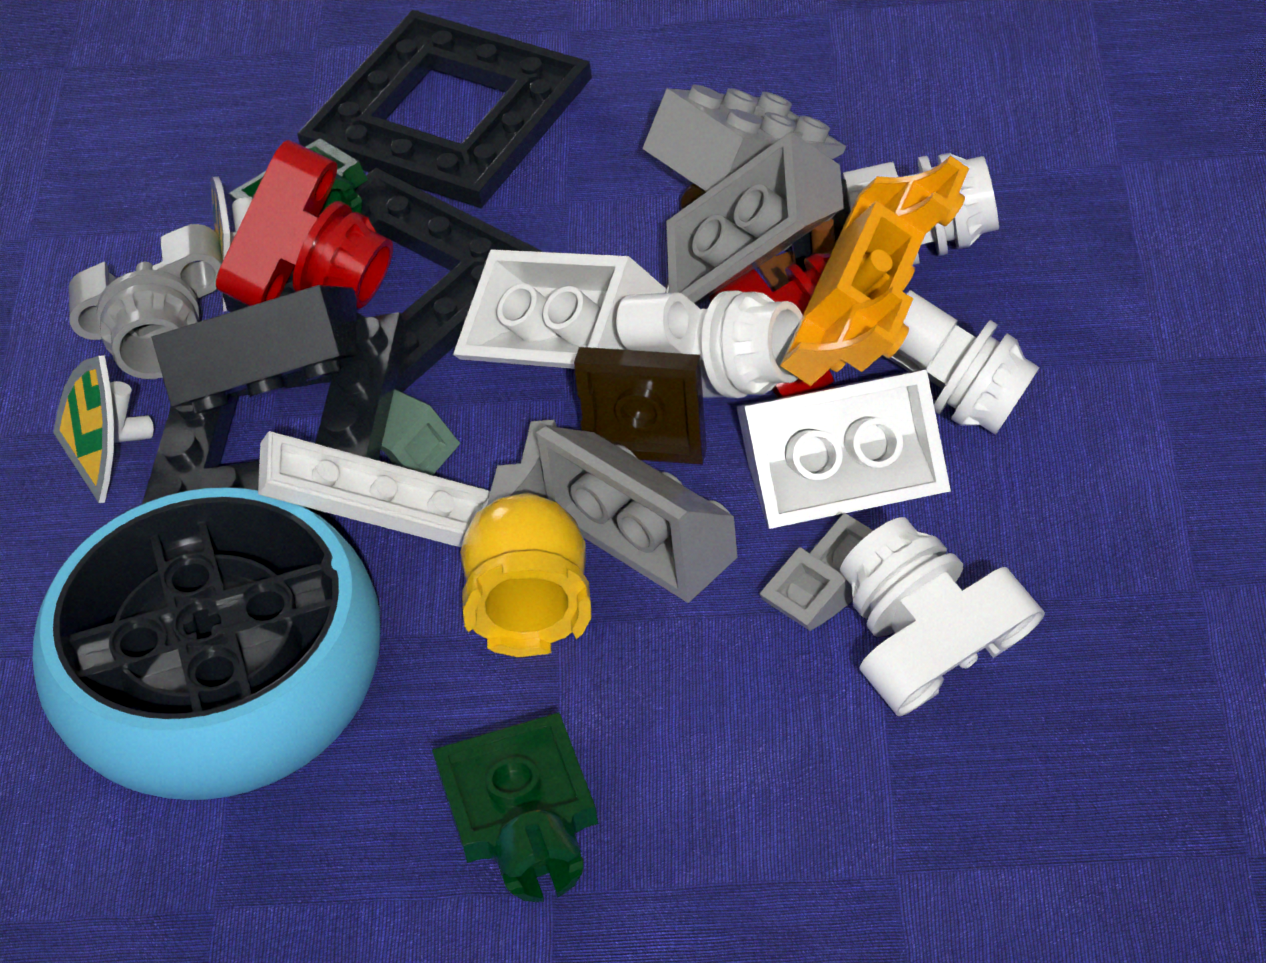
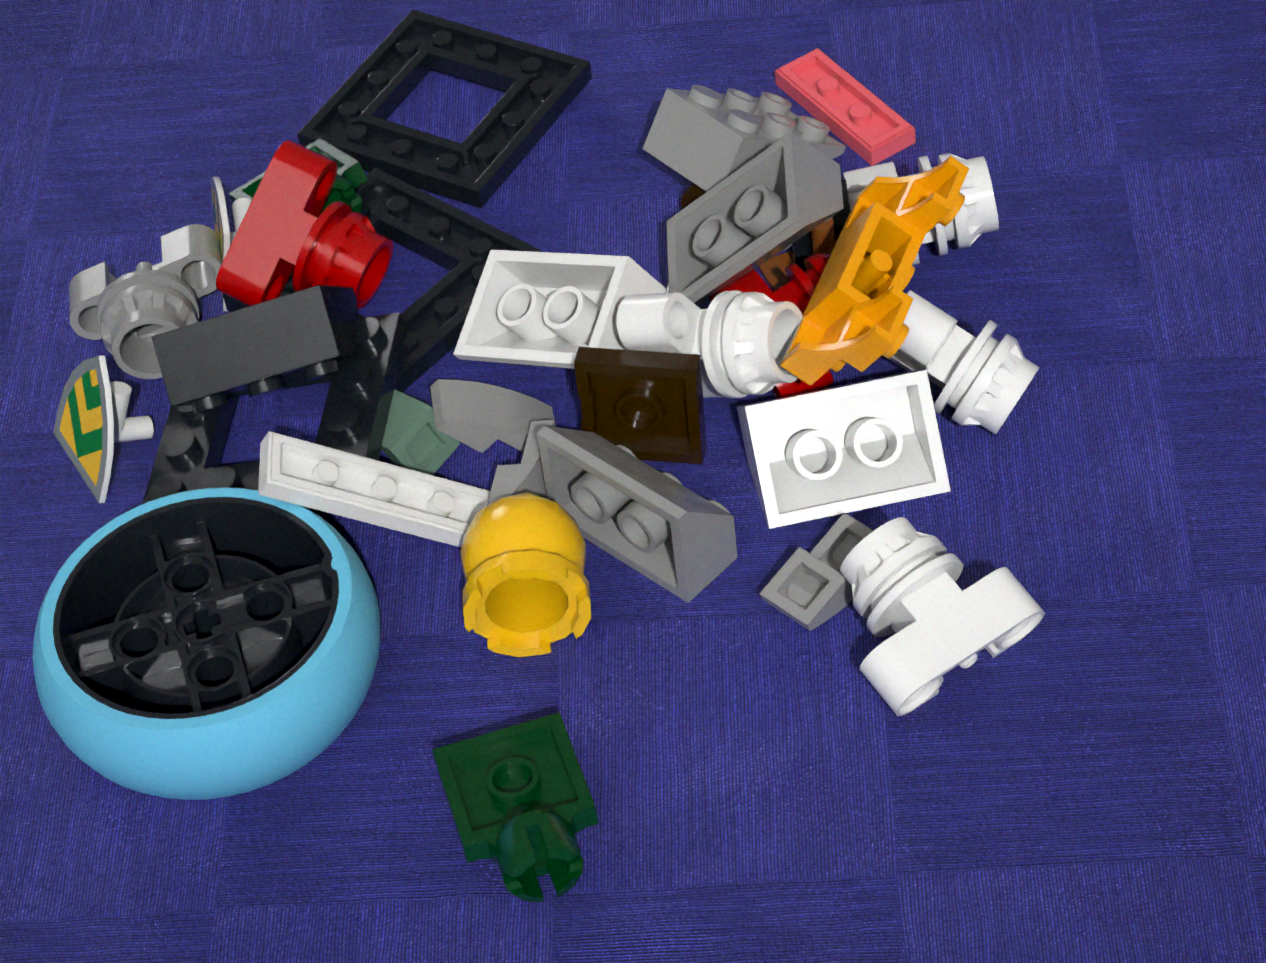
none -> light grey slope [430,379,554,453]
none -> coral tile [775,48,916,166]

